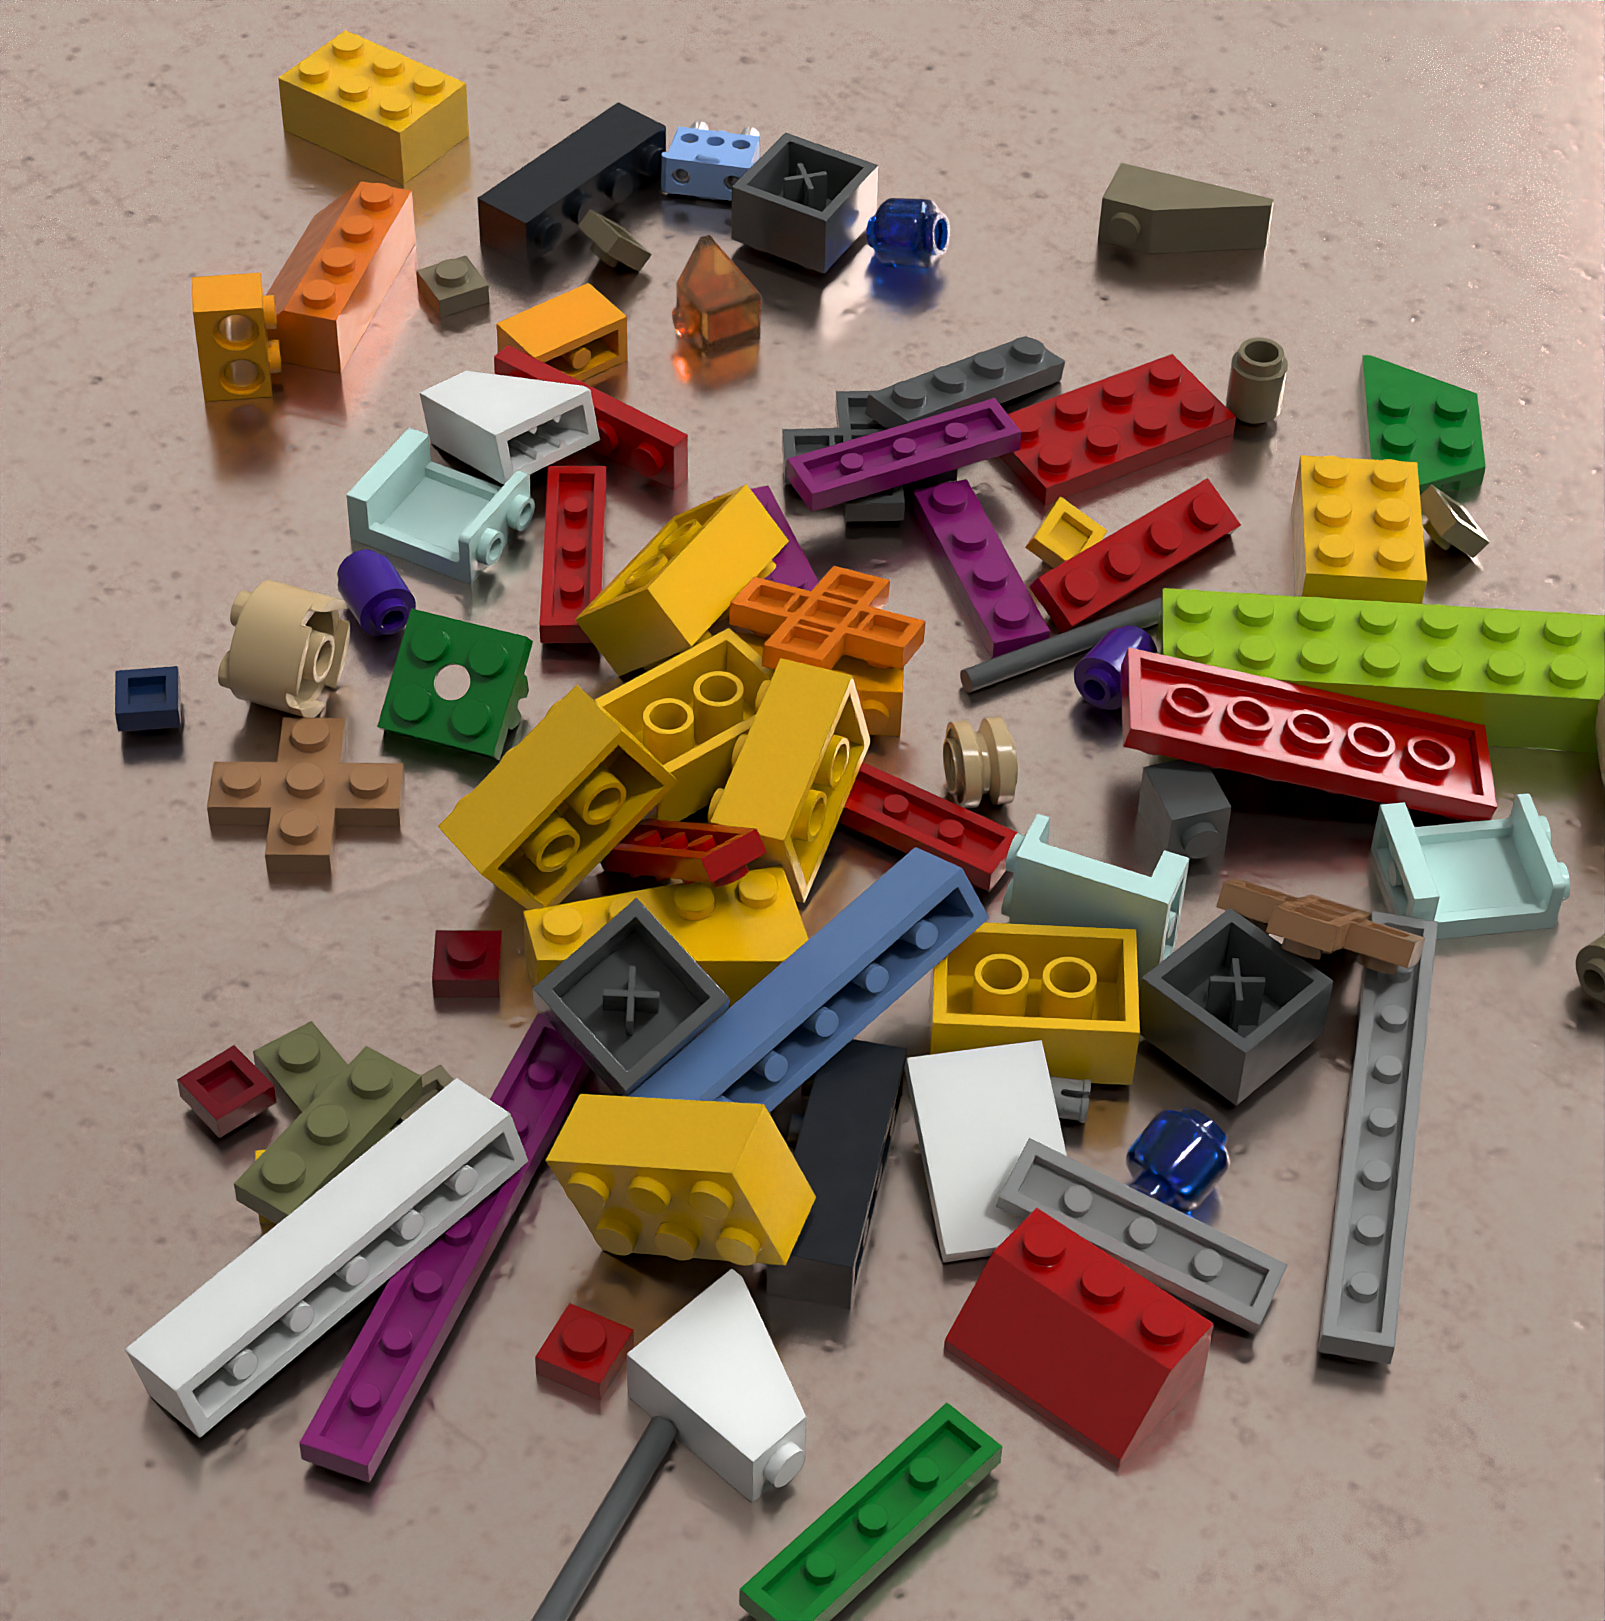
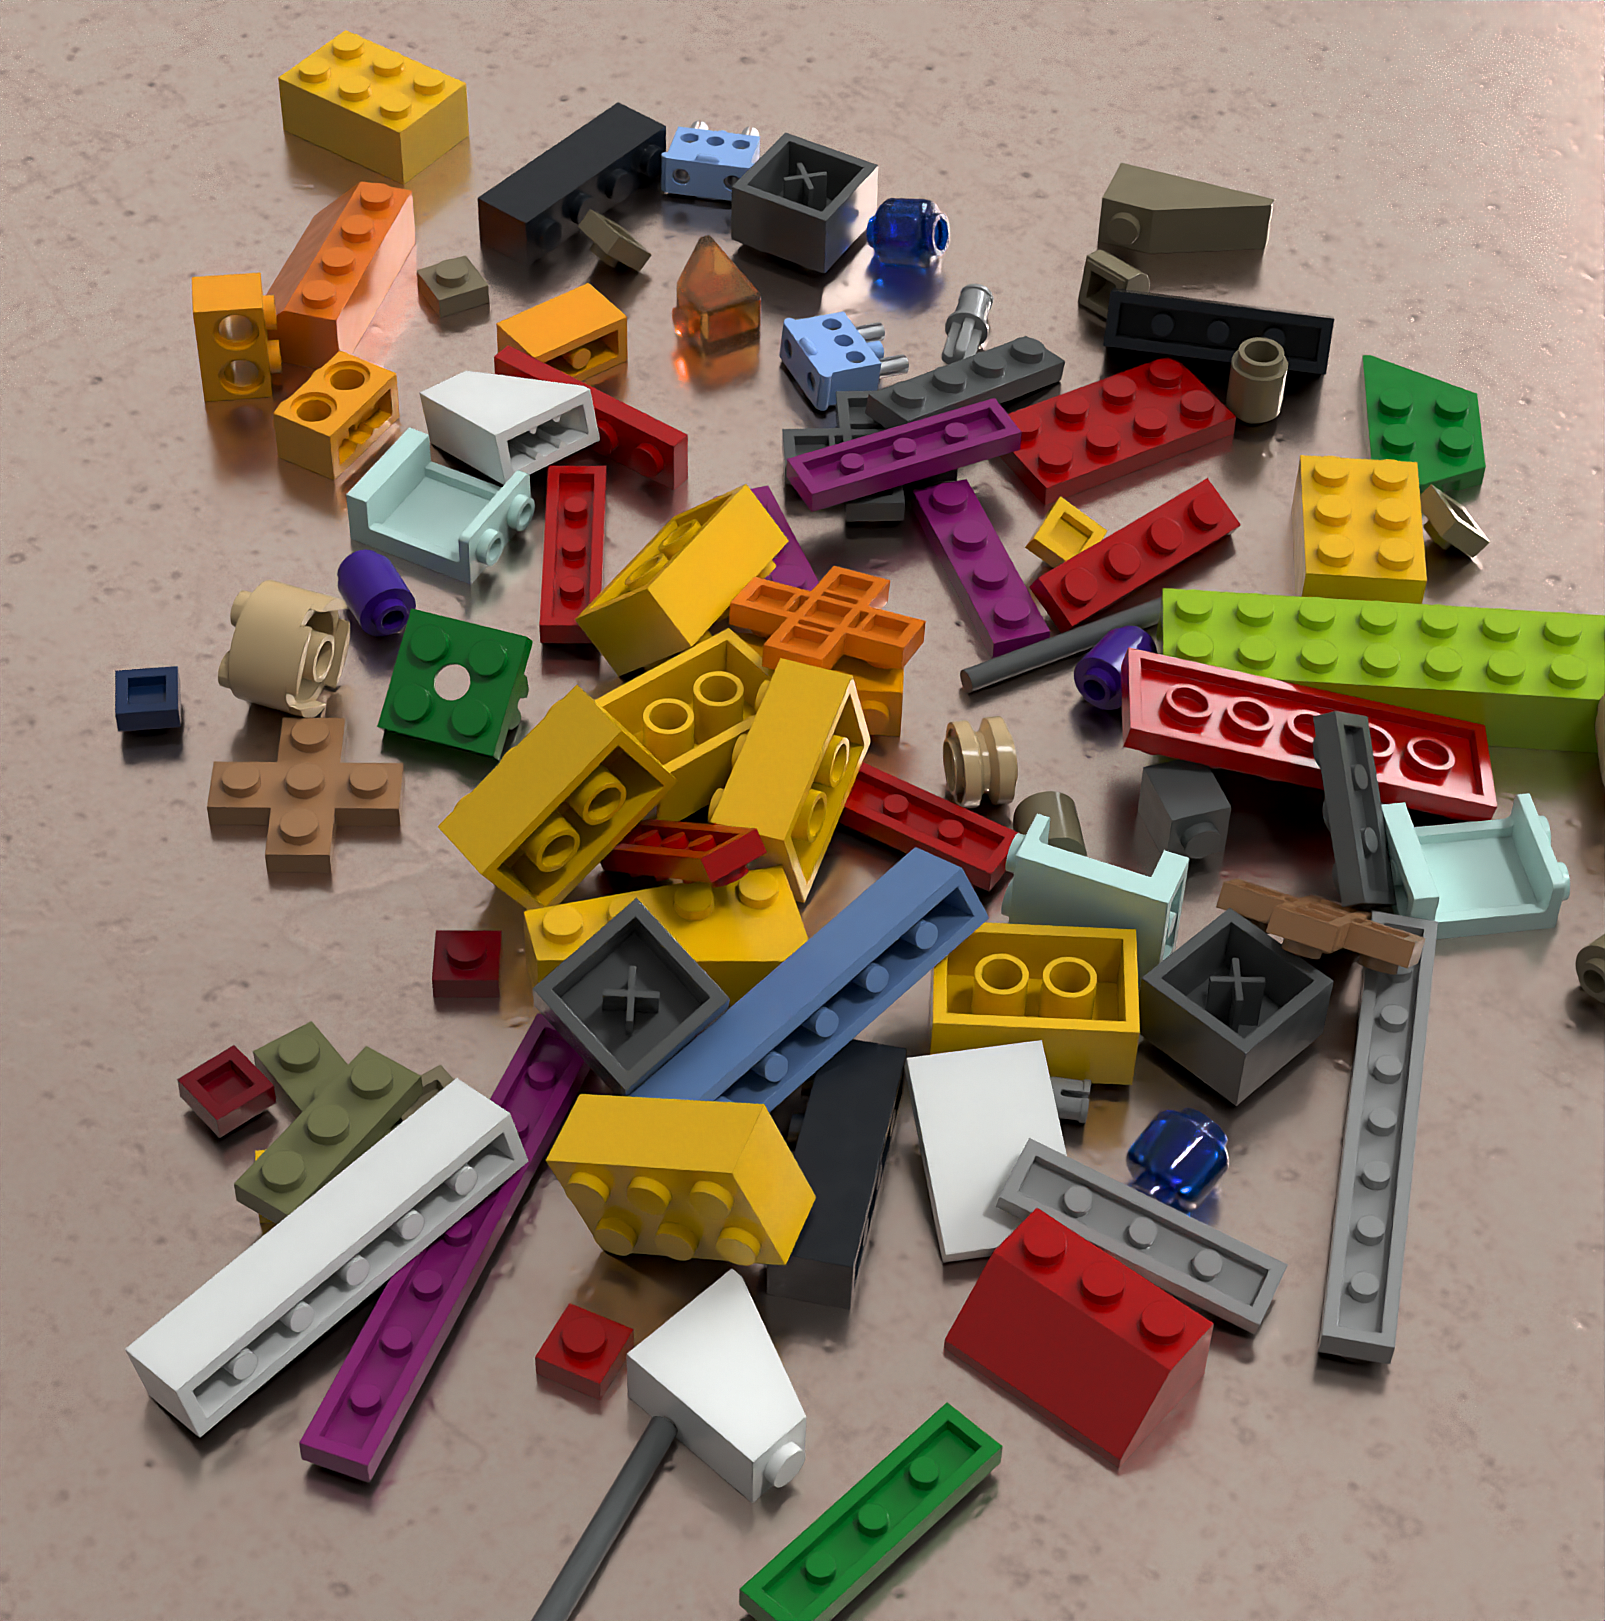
none -> light orange brick [273,351,400,480]
none -> light blue piece [779,311,909,411]
none -> light grey axle [941,283,994,364]
none -> dark tan brick [1013,791,1087,857]
none -> dark tan brick [1078,250,1150,319]
none -> black brick [1103,288,1334,375]
none -> dark grey plate [1313,711,1397,910]

